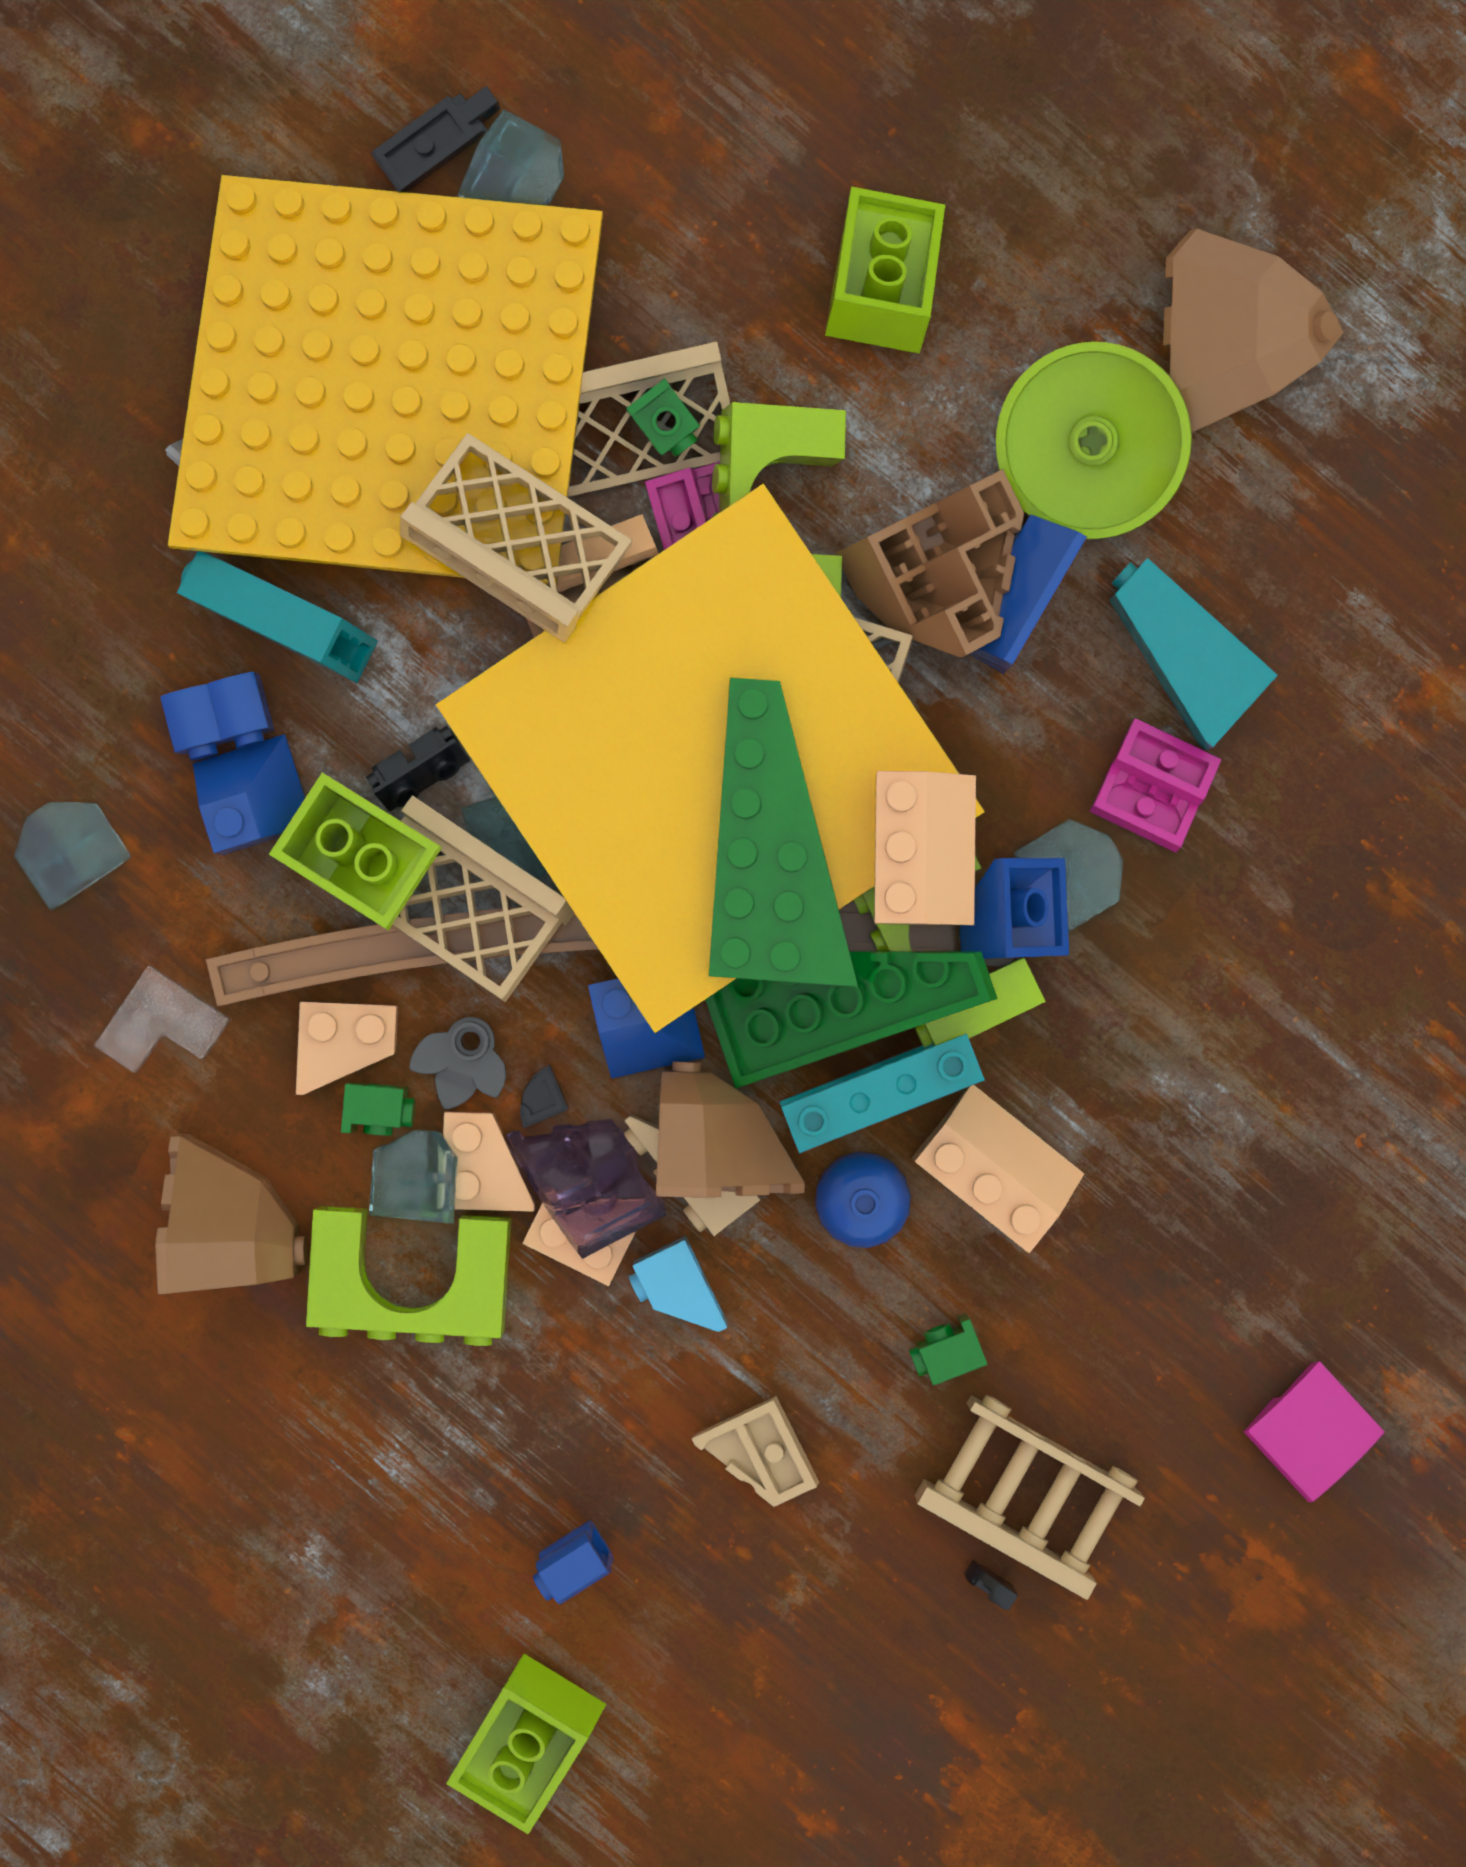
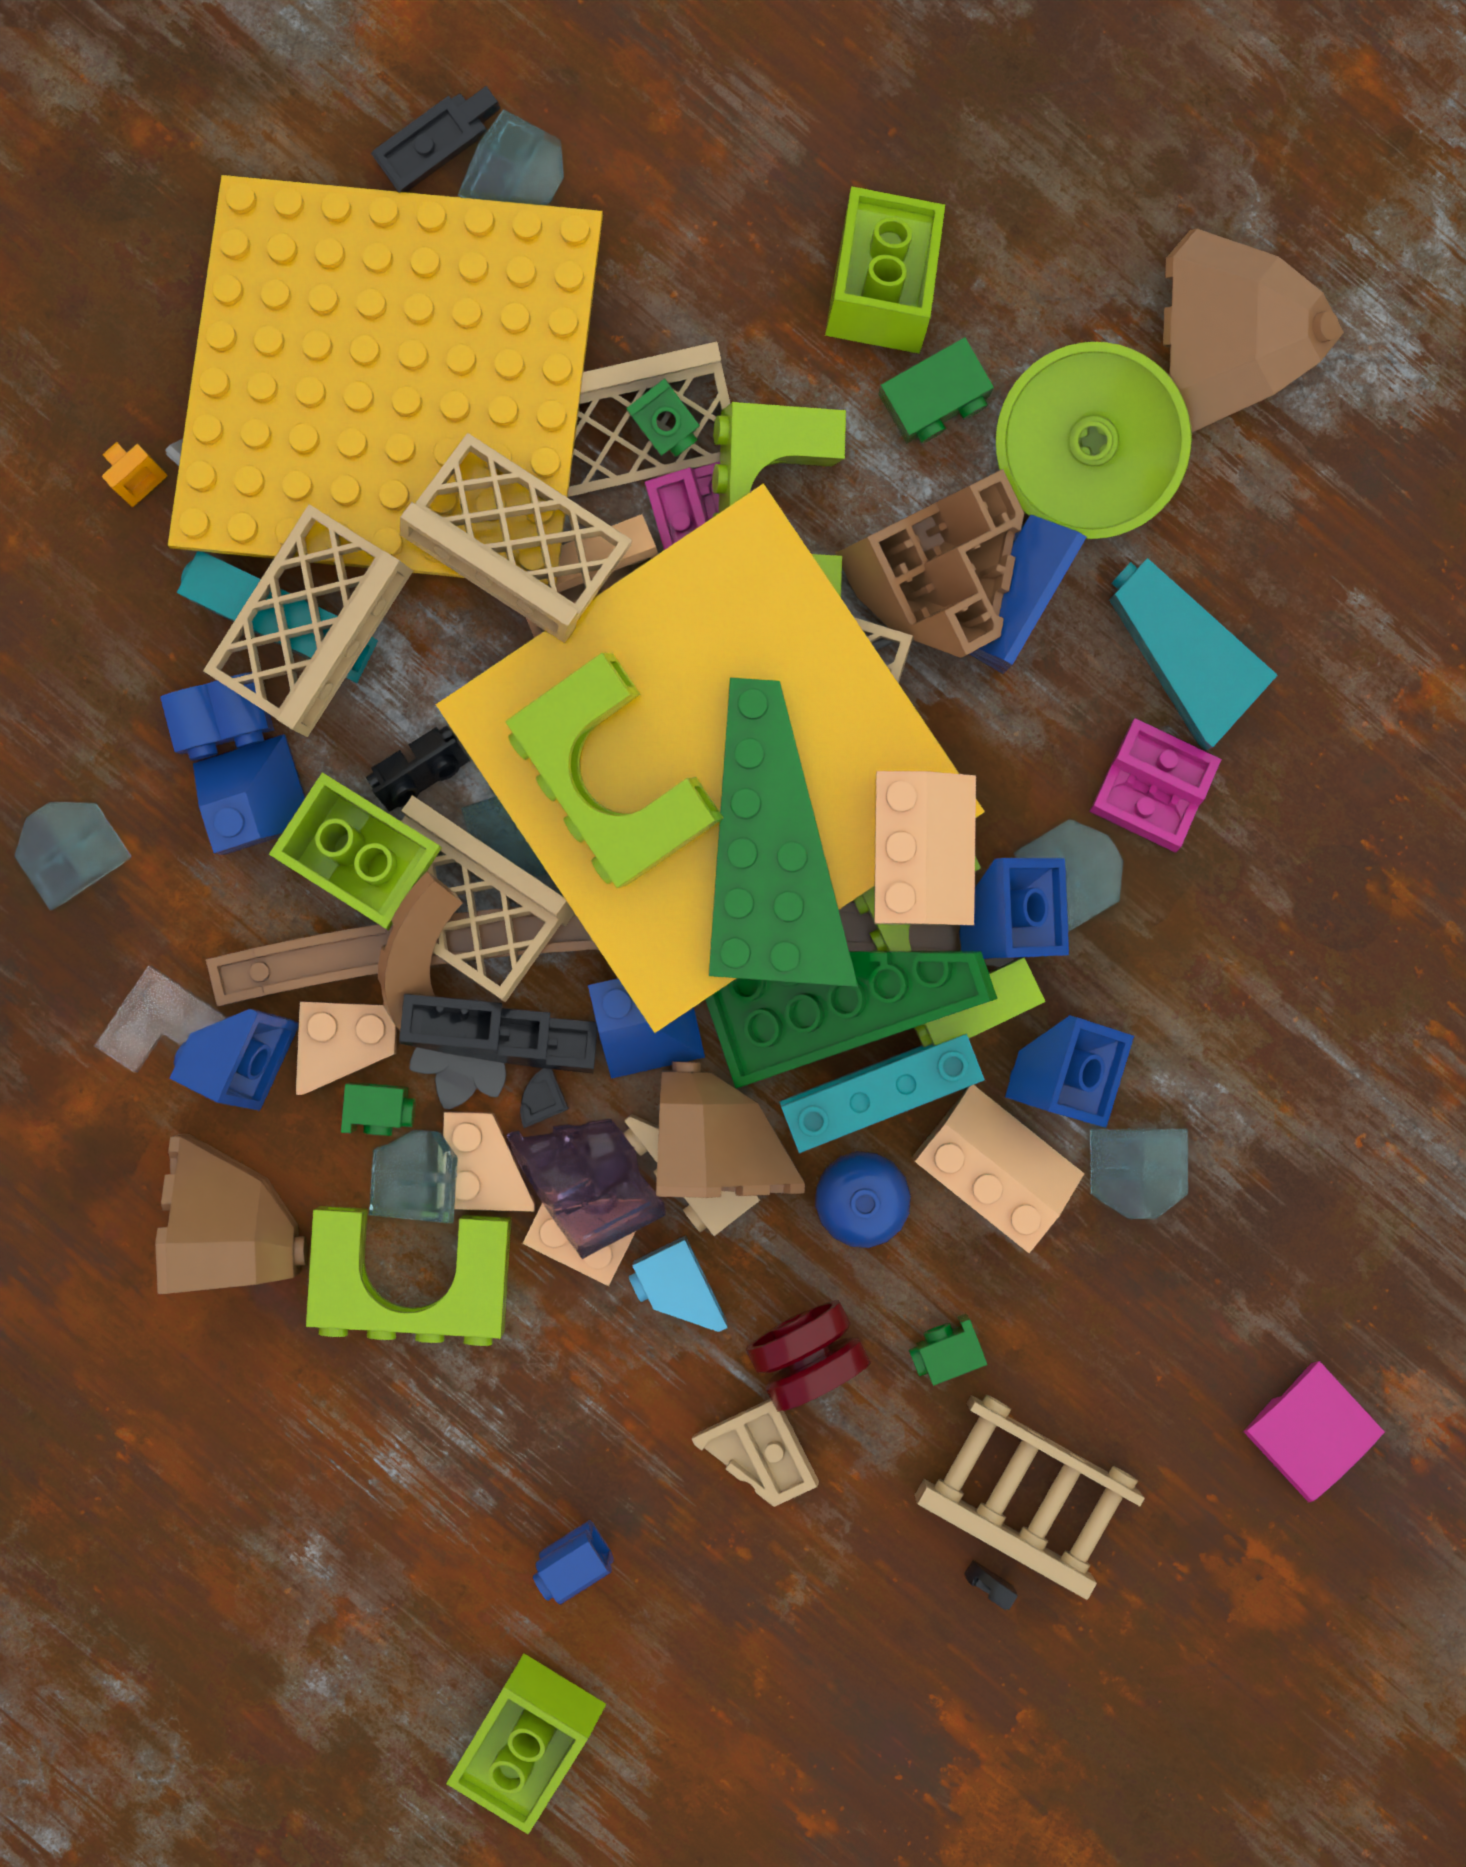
none -> light orange tile [102,442,168,508]
none -> blue slope [170,1009,299,1111]
none -> tan fence [203,504,413,737]
none -> medium nougat tile [378,871,463,1031]
none -> black slope [399,994,598,1074]
none -> lime arch [505,653,724,888]
none -> dark red wheel [746,1300,871,1412]
none -> green brick [878,337,994,444]
none -> blue slope [1005,1015,1134,1128]
none -> clear light blue slope [1090,1128,1188,1219]

